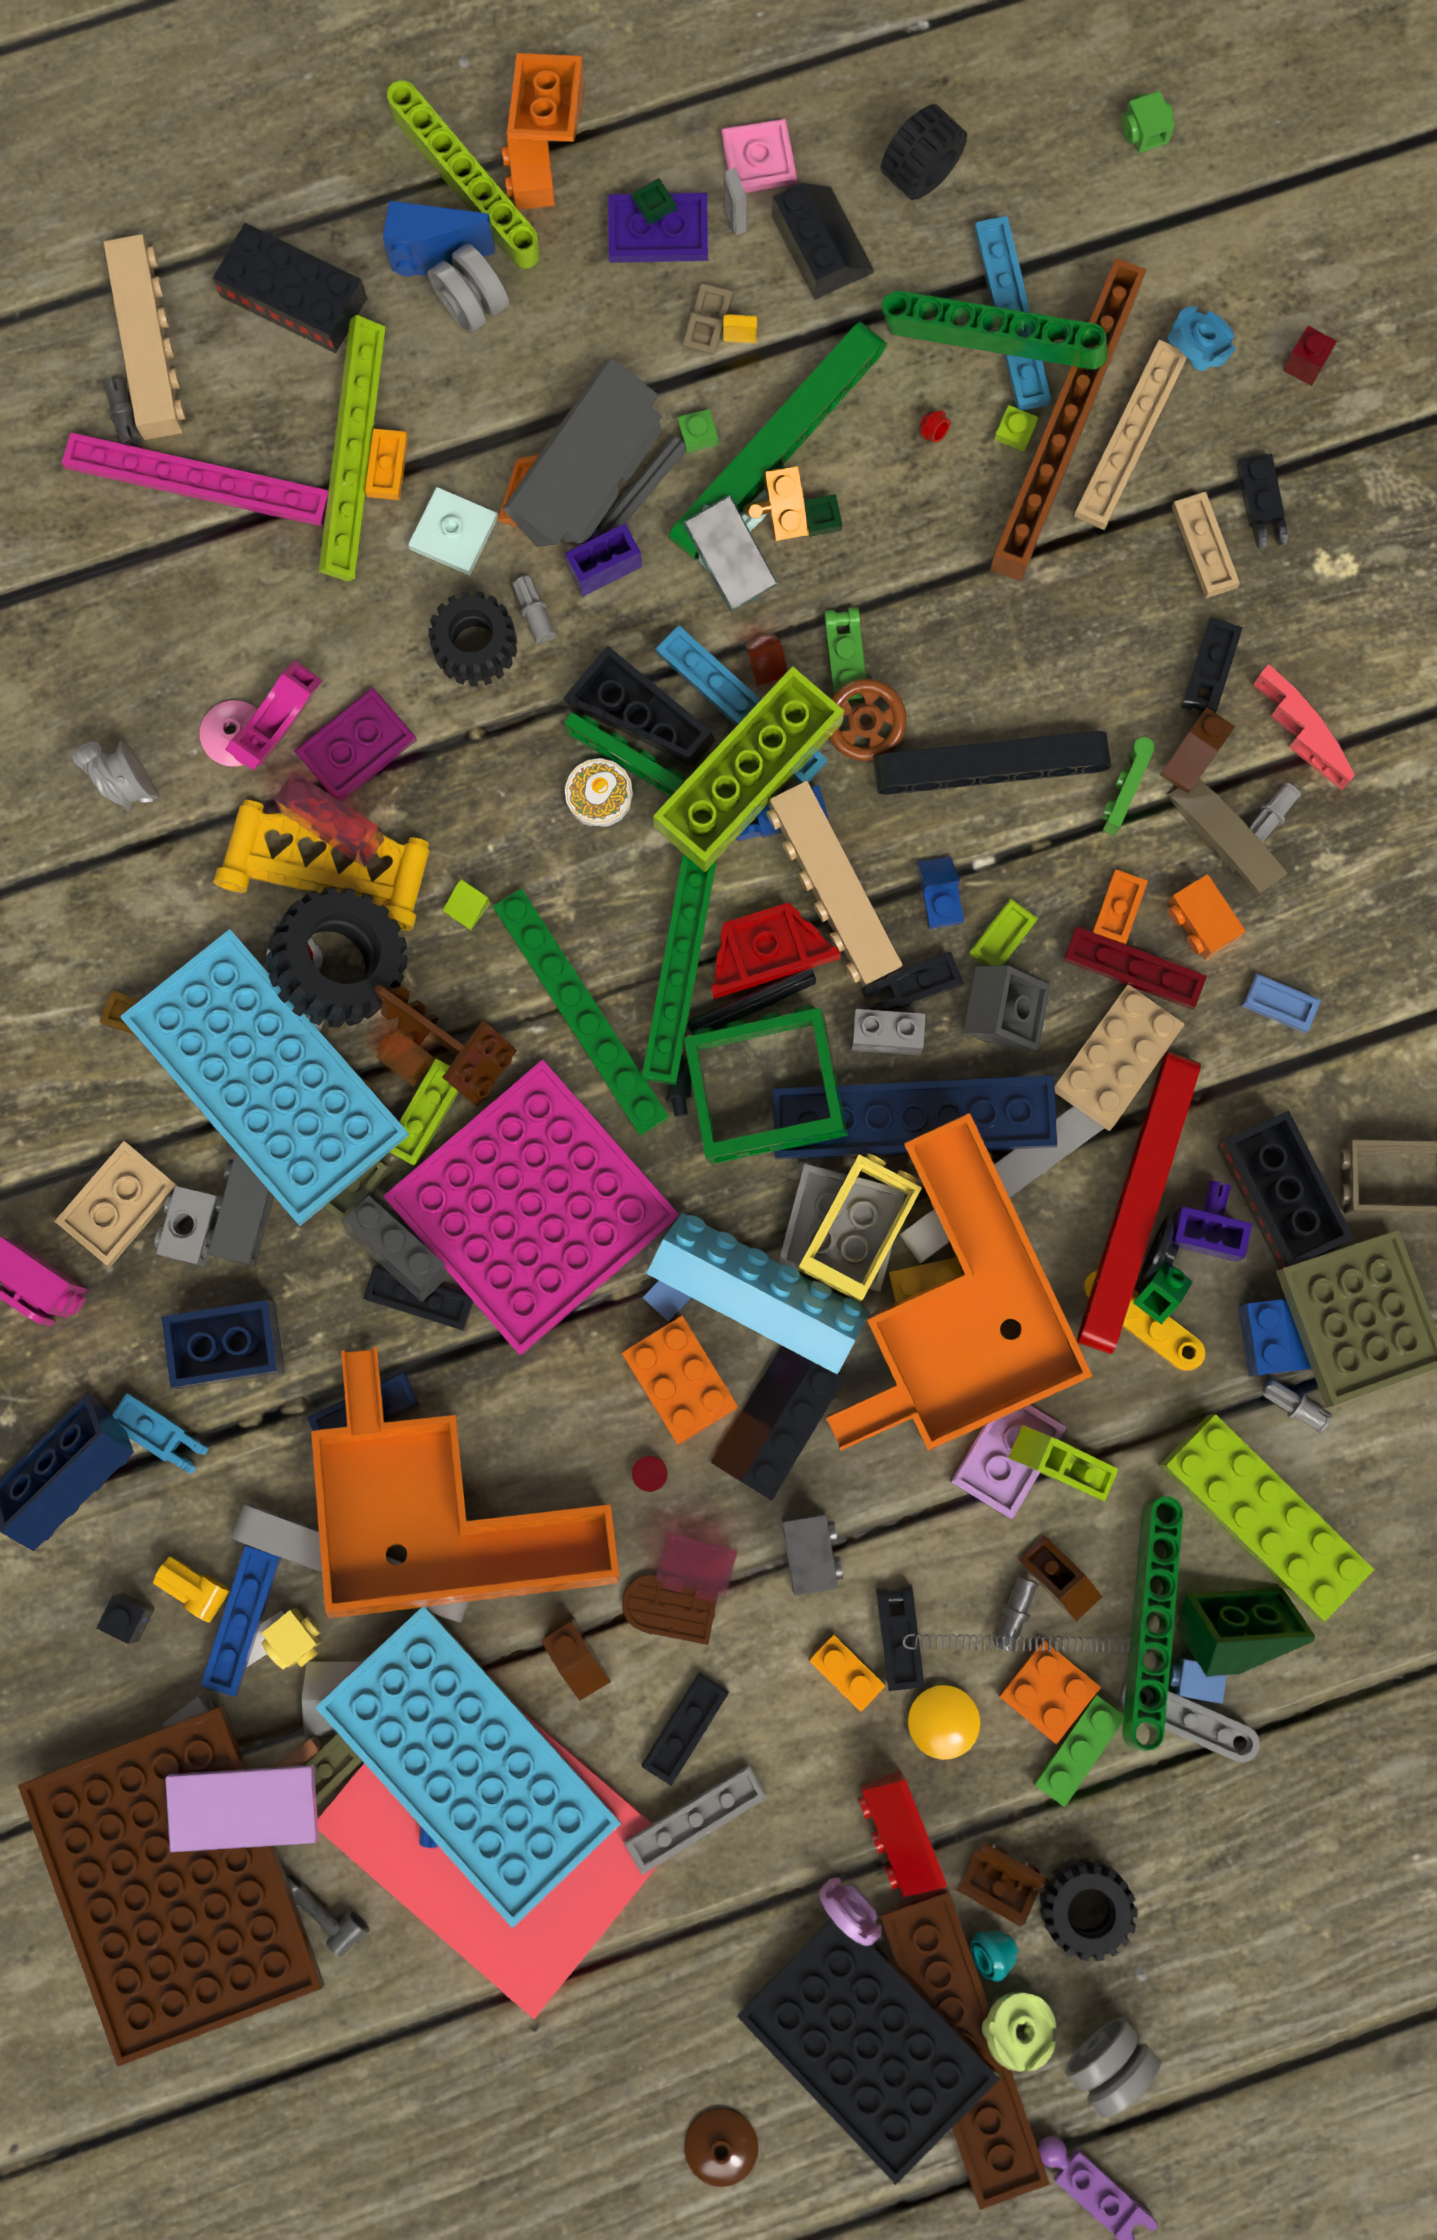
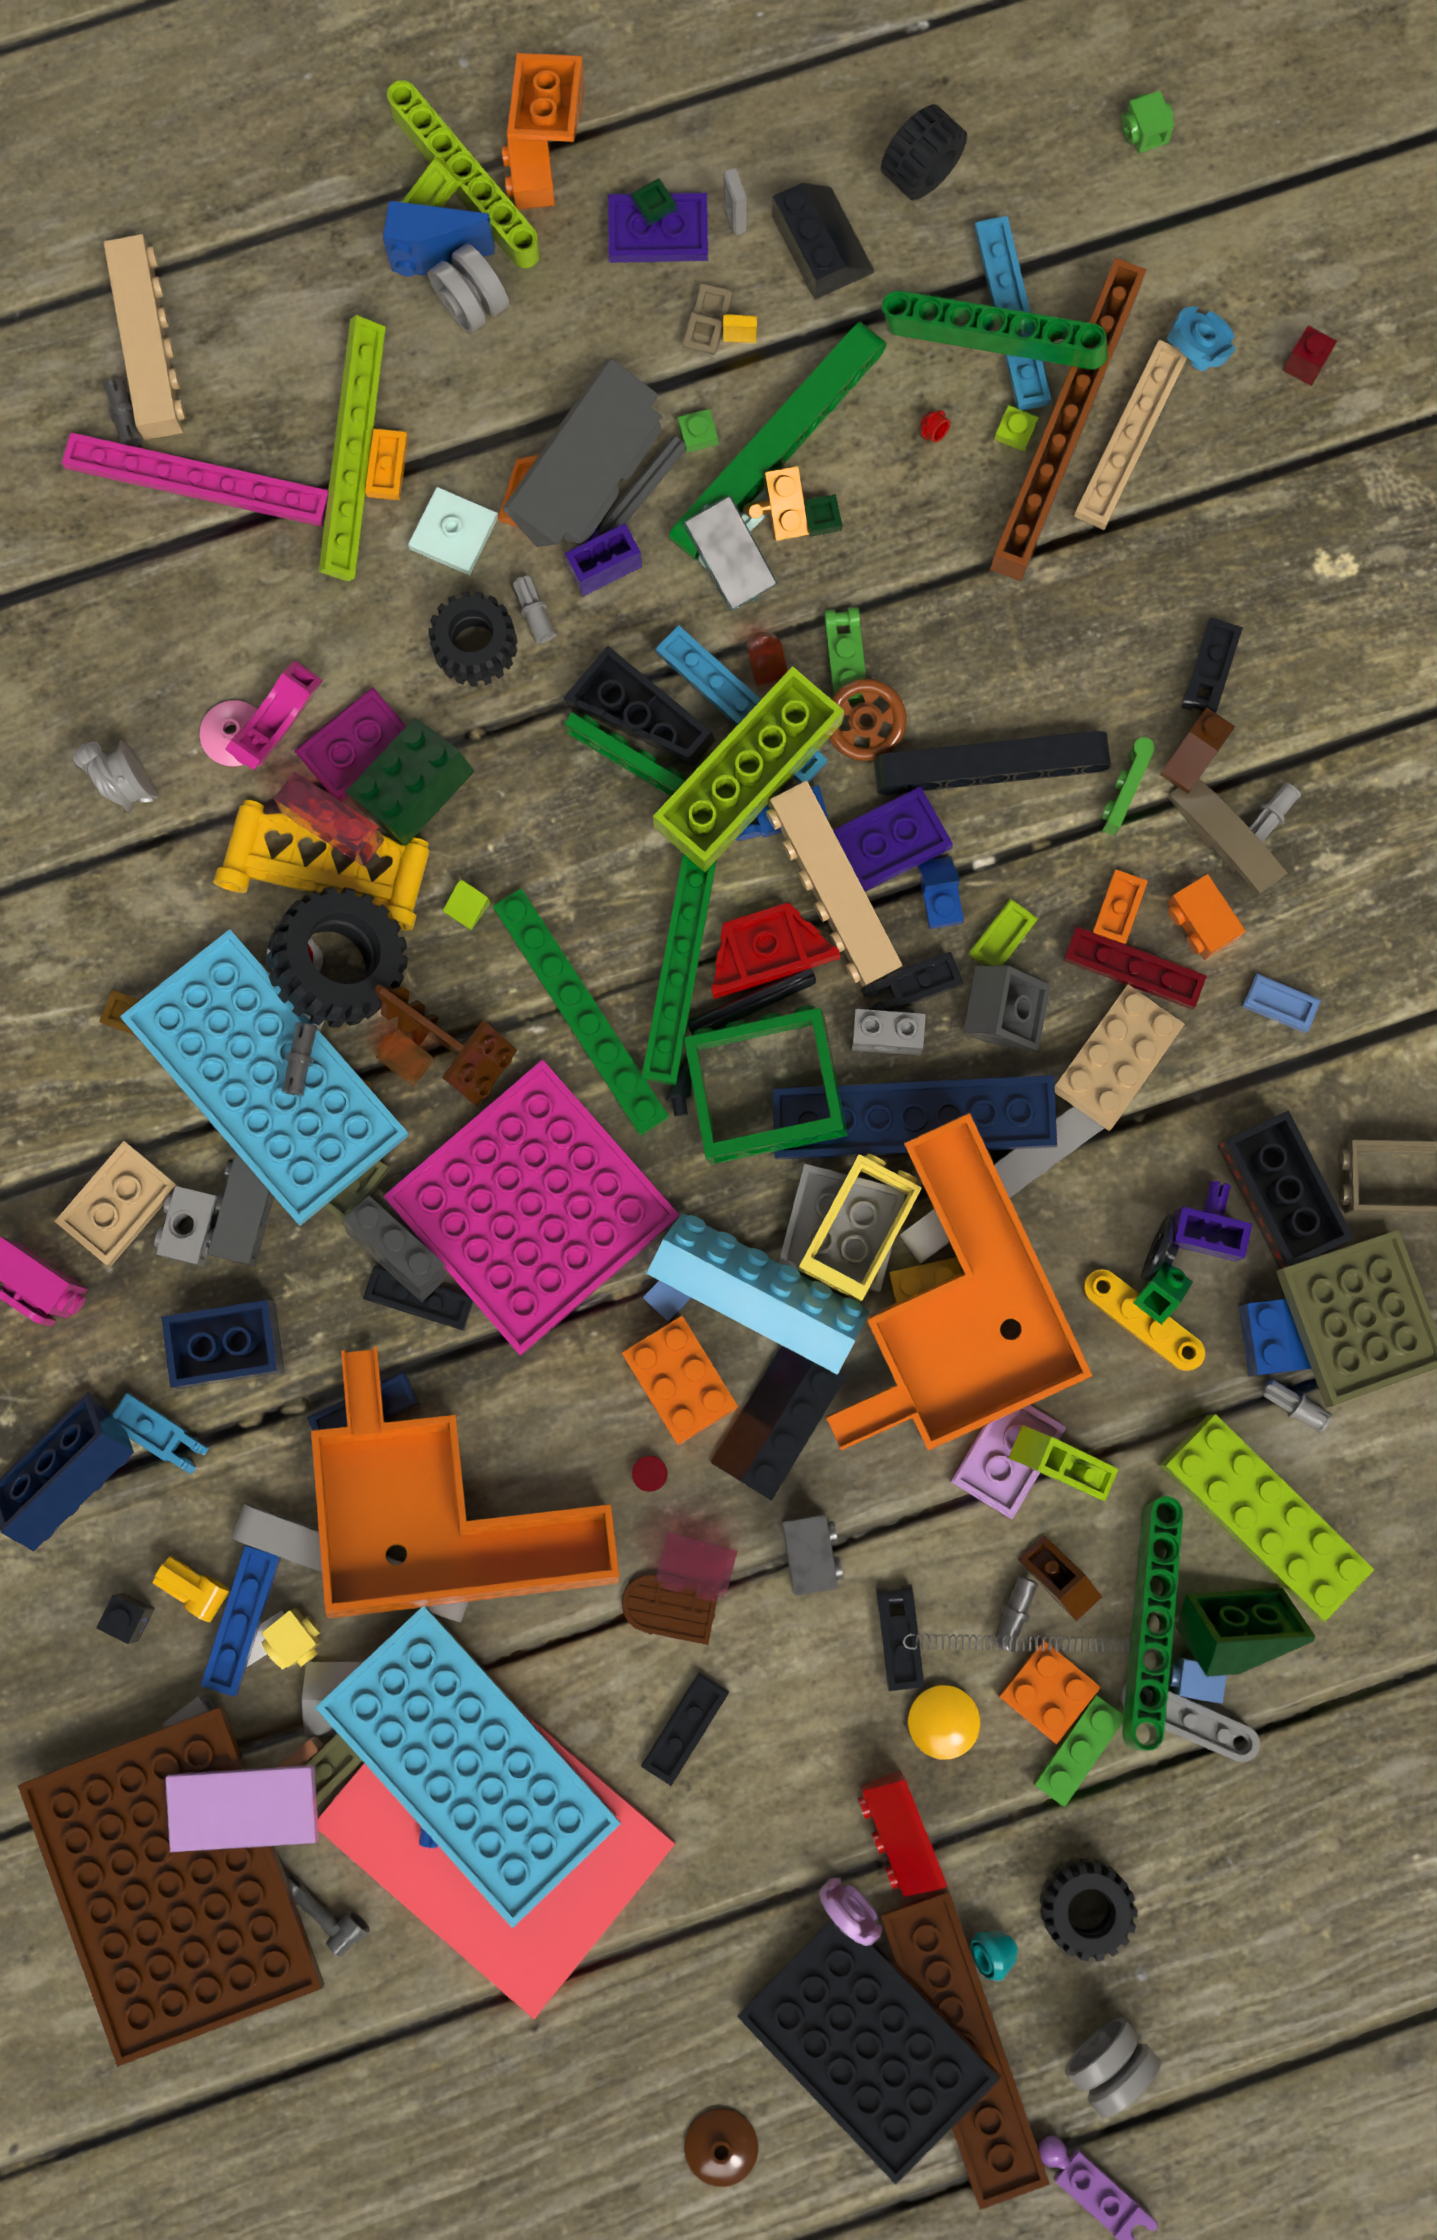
black brick [213,223,367,354] -> none
lime plate [389,1059,459,1167] -> none
reddish brown slope [541,1619,611,1701] -> none
tile [565,758,633,827] -> none
light grey tile [623,1765,768,1875] -> none
bright pink tile [721,119,797,193] -> none
light orange plate [809,1634,886,1712] -> none
reddish brown bracket [956,1843,1047,1927] -> none
yellowish green plate [982,1992,1056,2071] -> none
red beam [1077,1052,1201,1355] -> none
tan plate [1172,492,1240,598] -> none
black hinge [1237,453,1288,548] -> none
coral slope [1253,664,1355,790] -> none
none -> flat silver pin [281,1022,318,1097]
none -> dark green brick [345,717,475,846]
none -> lime tile [402,157,462,208]
none -> dark purple plate [833,787,953,892]

